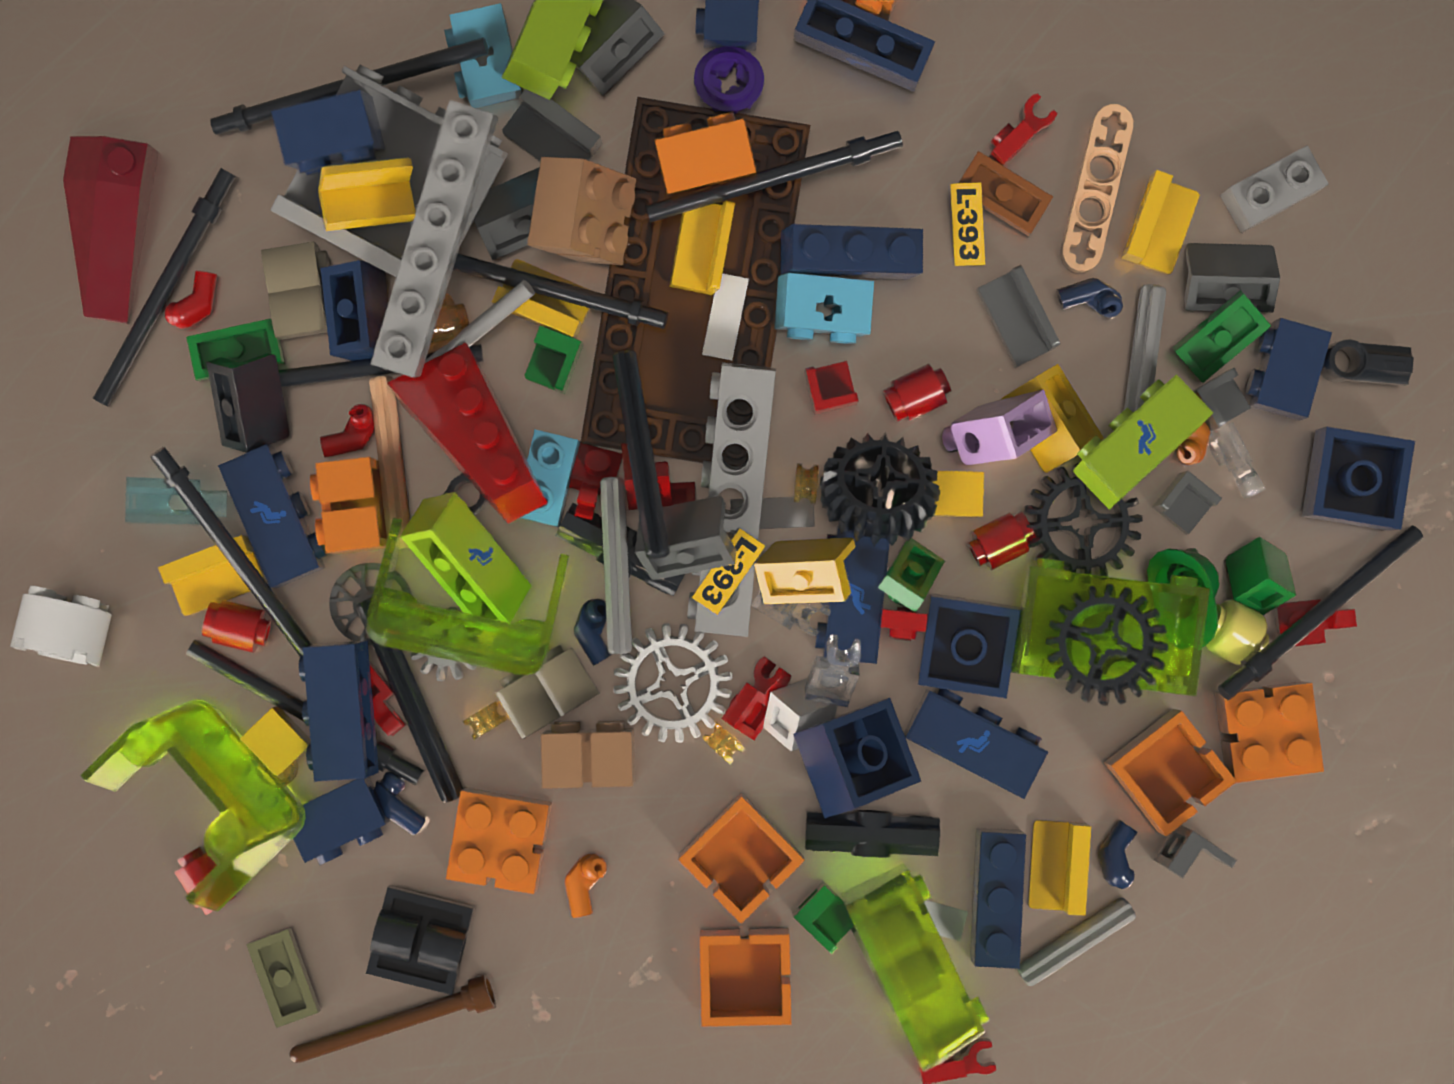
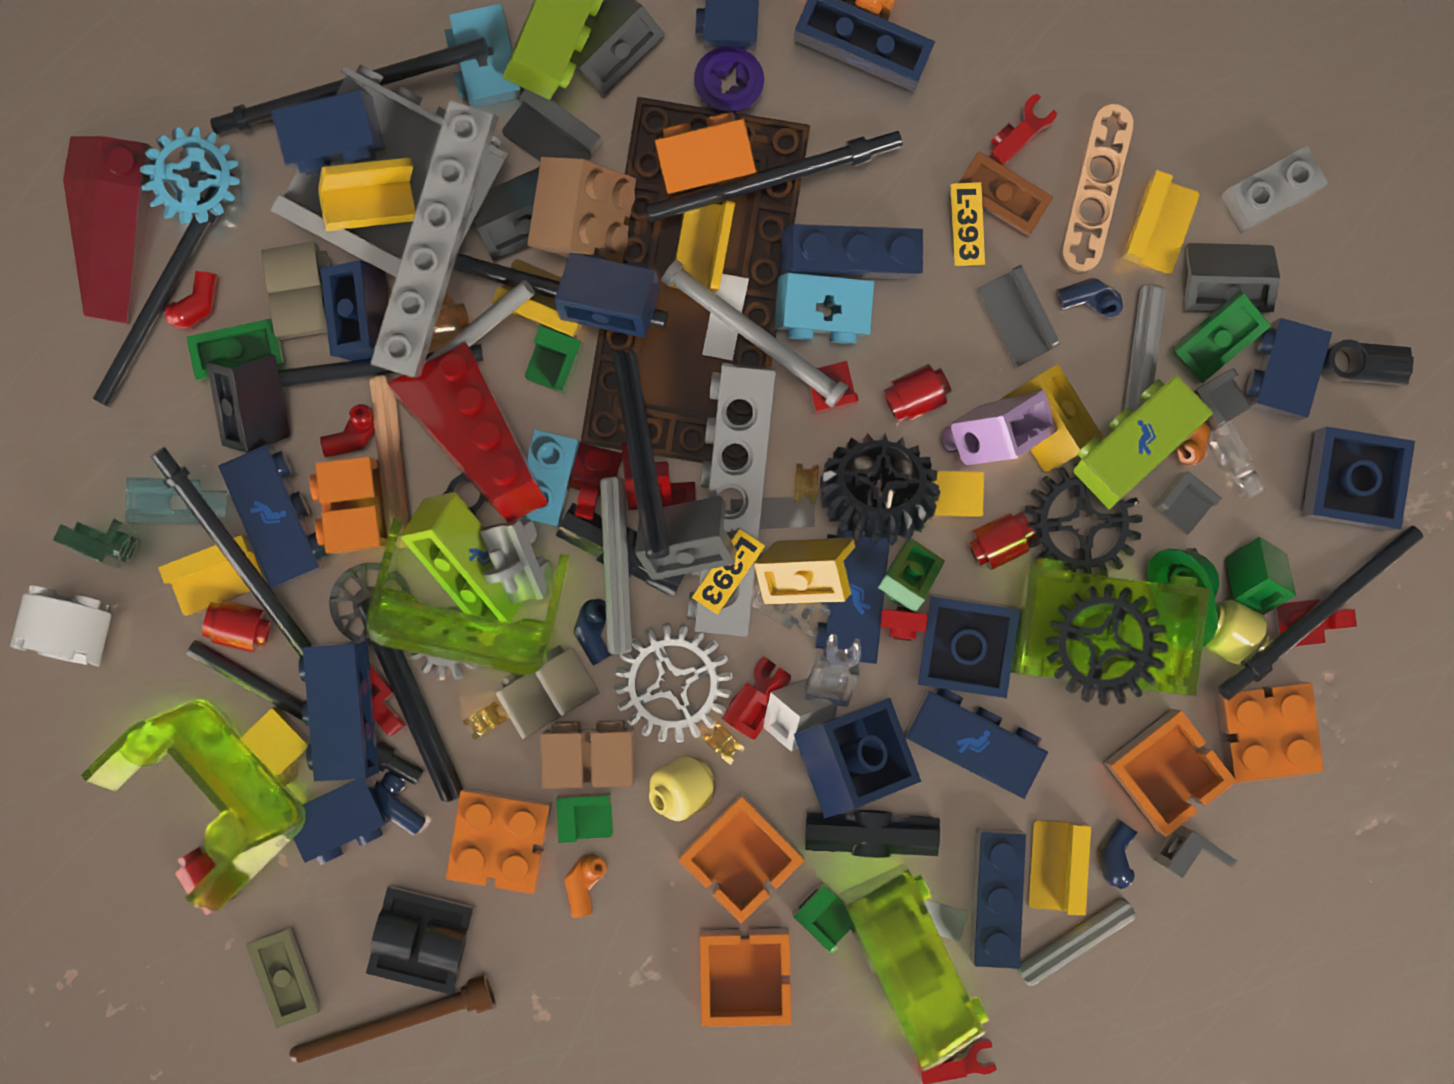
none -> clear green bracket [53,519,139,568]
none -> medium azure gear [140,127,240,224]
none -> light grey hips [480,519,554,604]
none -> dark blue brick [555,253,660,338]
none -> green panel [556,793,613,843]
none -> light yellow head [649,756,716,822]
none -> light grey bar [661,260,848,408]

